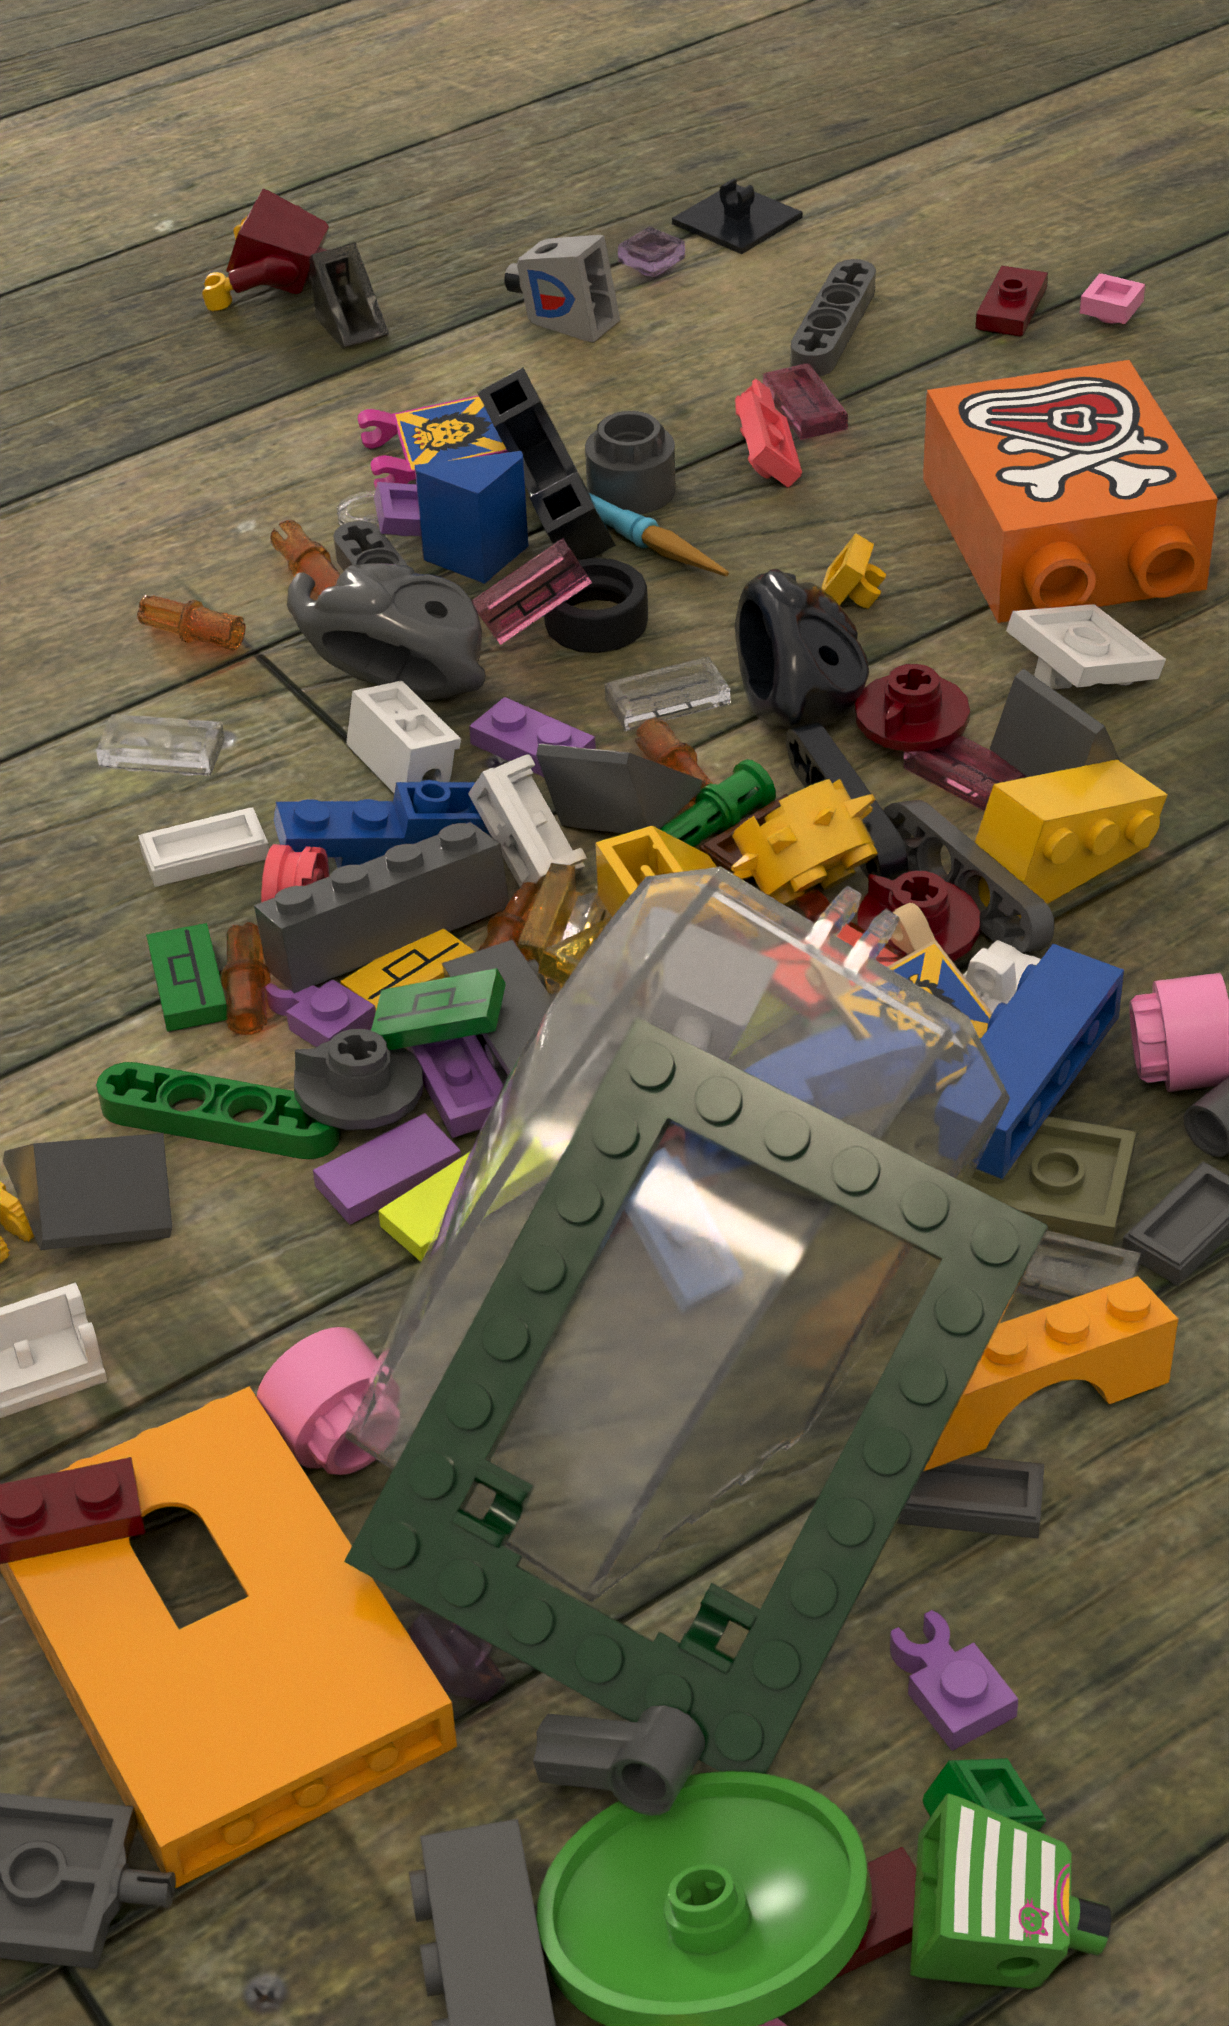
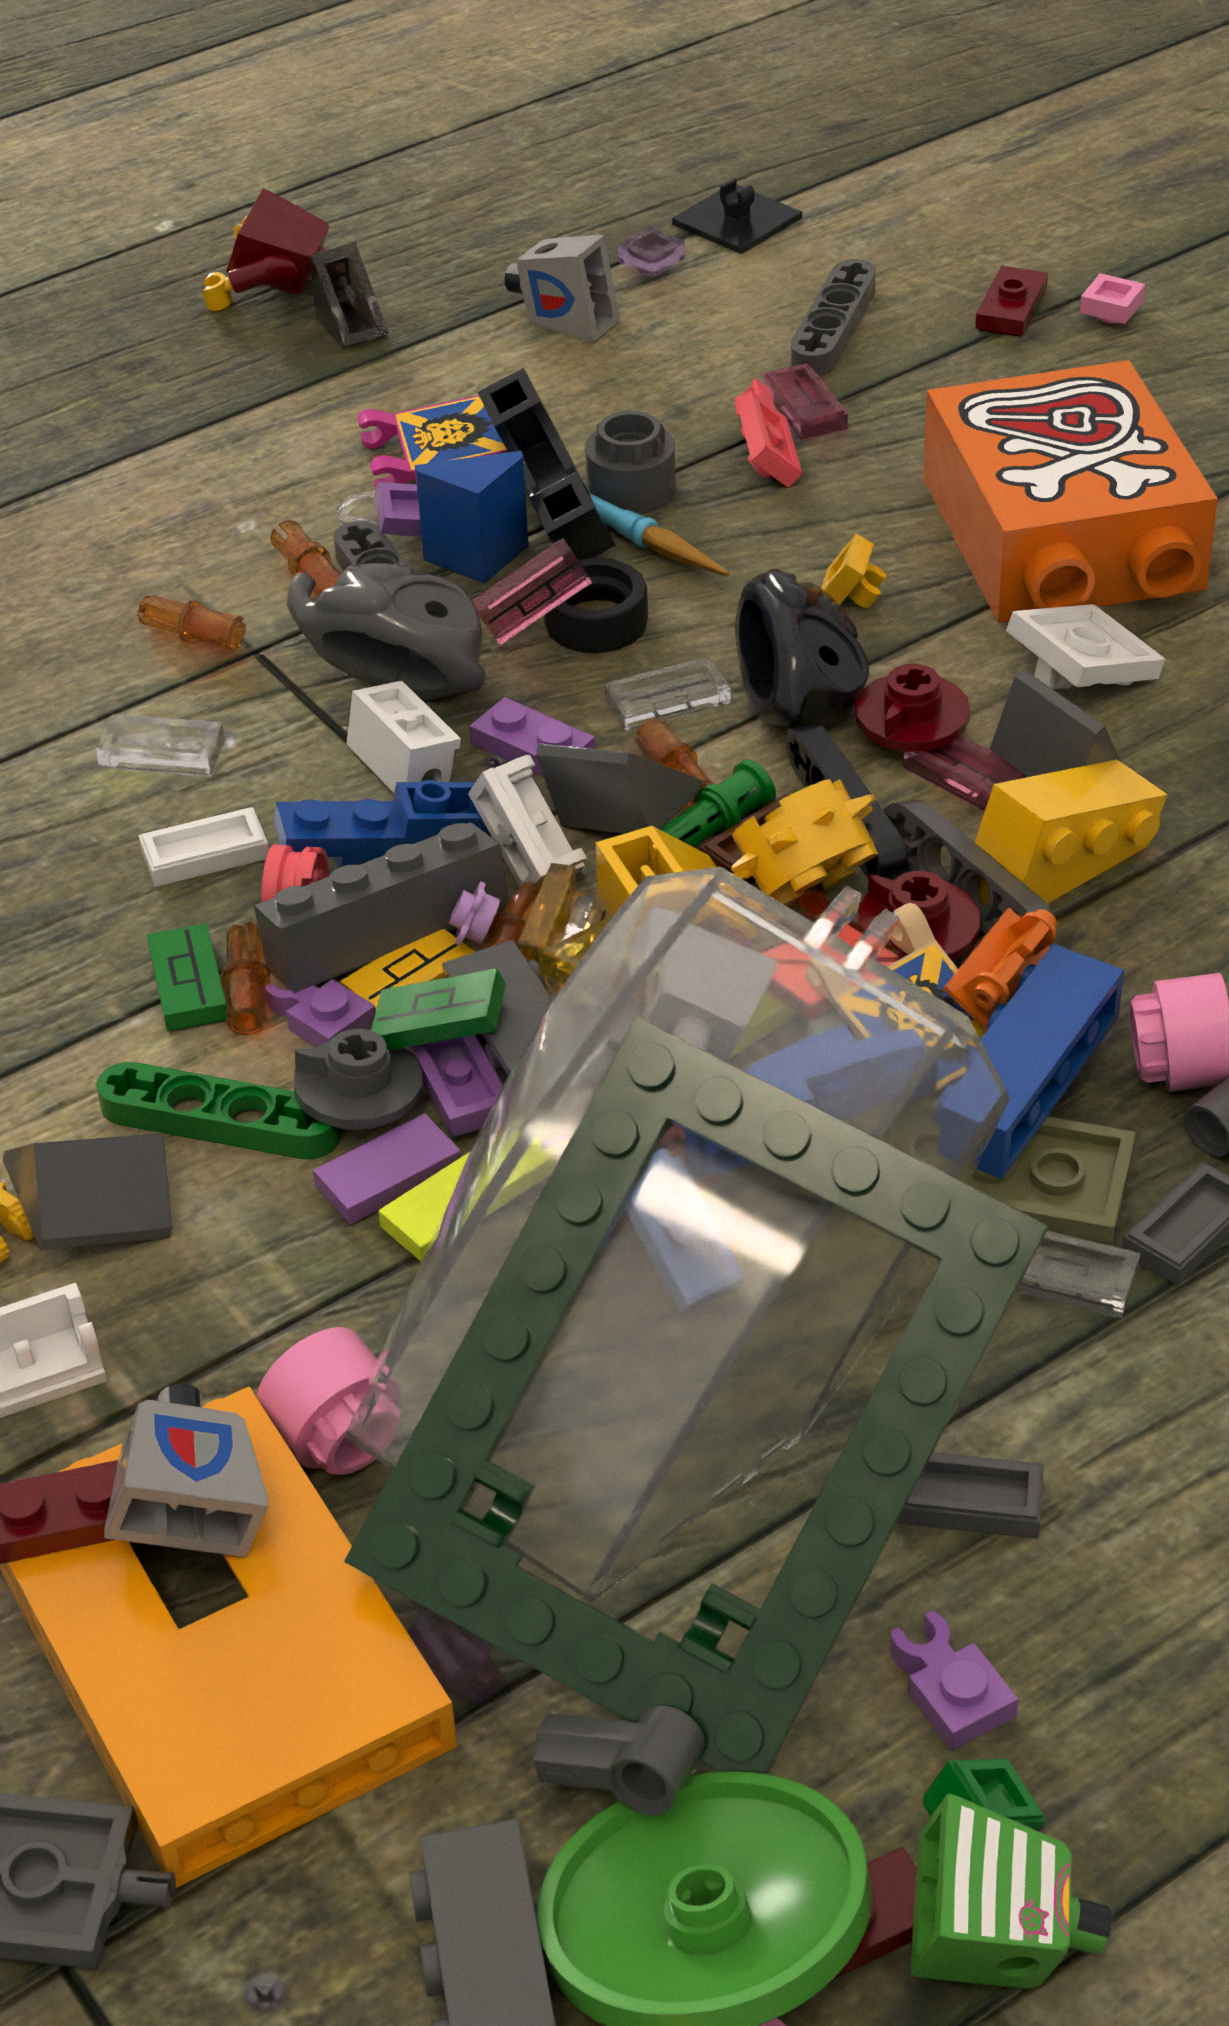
light orange arch [923,1276,1178,1472] -> none
none -> light grey torso [104,1384,268,1557]
none -> lavender plate [448,881,500,946]
none -> orange hinge [943,908,1057,1031]

